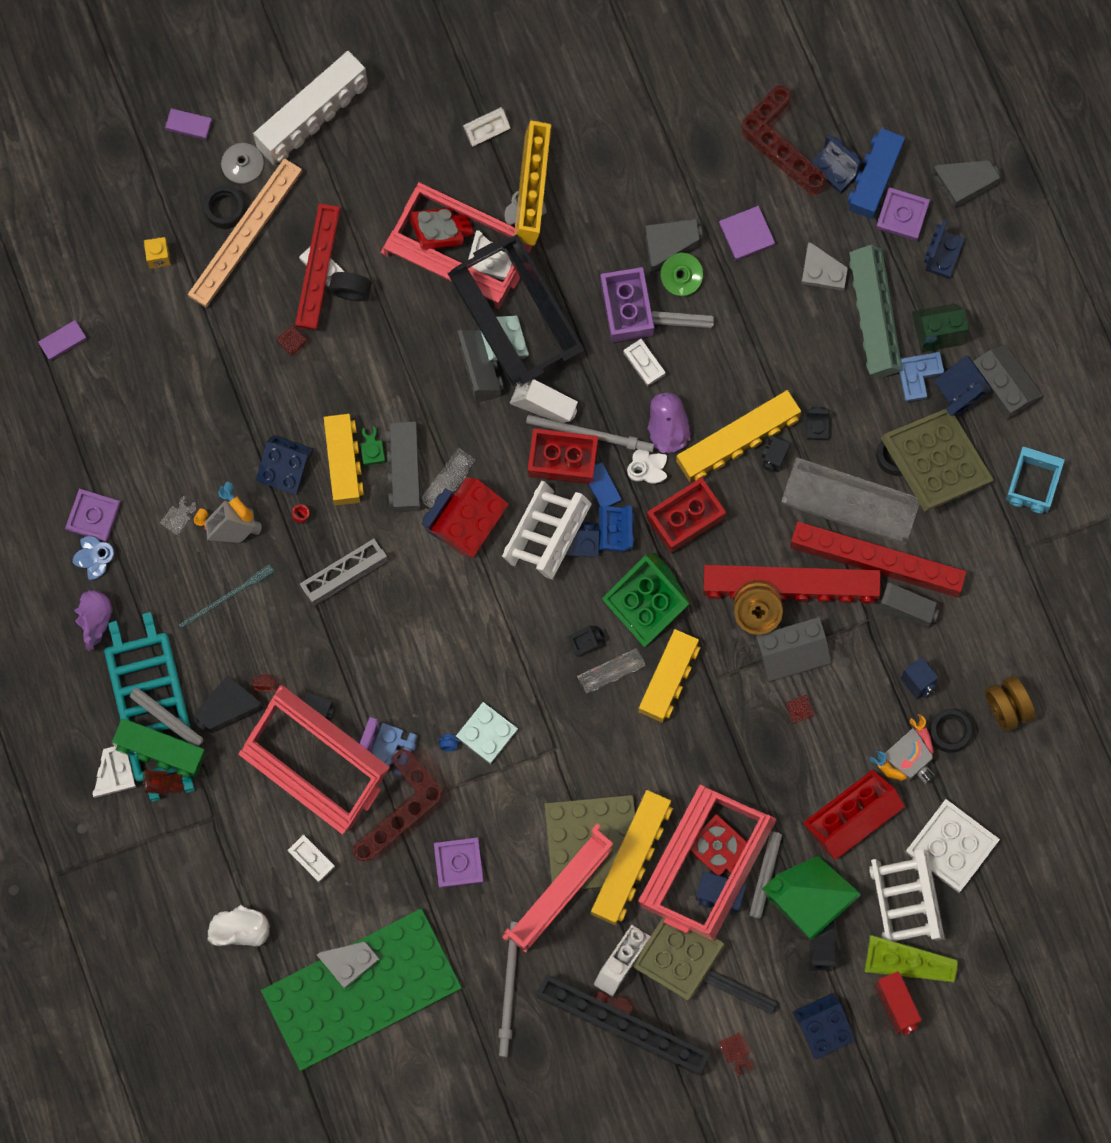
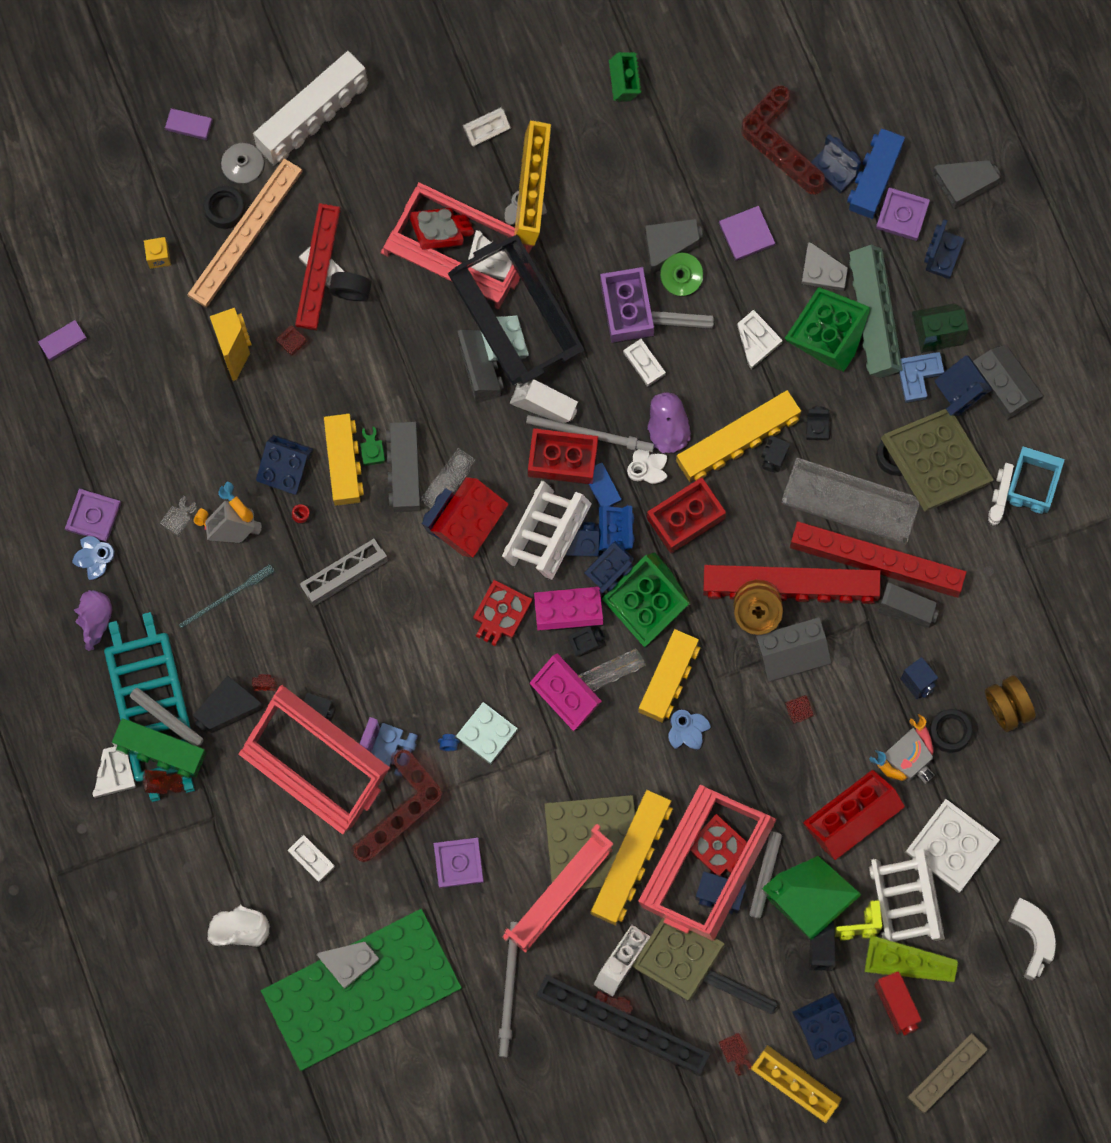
none -> yellow slope [210,308,252,381]
none -> red piece [473,580,533,646]
none -> dark pink plate [529,653,602,731]
none -> dark pink plate [534,587,603,631]
none -> dark blue bracket [584,541,634,593]
none -> green brick [609,52,641,101]
none -> medium blue plate [668,710,711,749]
none -> white wing [737,310,783,369]
none -> yellow brick [751,1045,842,1123]
none -> green slope [785,287,870,372]
none -> neon yellow bracket [834,901,882,940]
none -> dark tan plate [907,1033,988,1114]
none -> white hinge [988,463,1014,526]
none -> white arch [1008,898,1055,980]

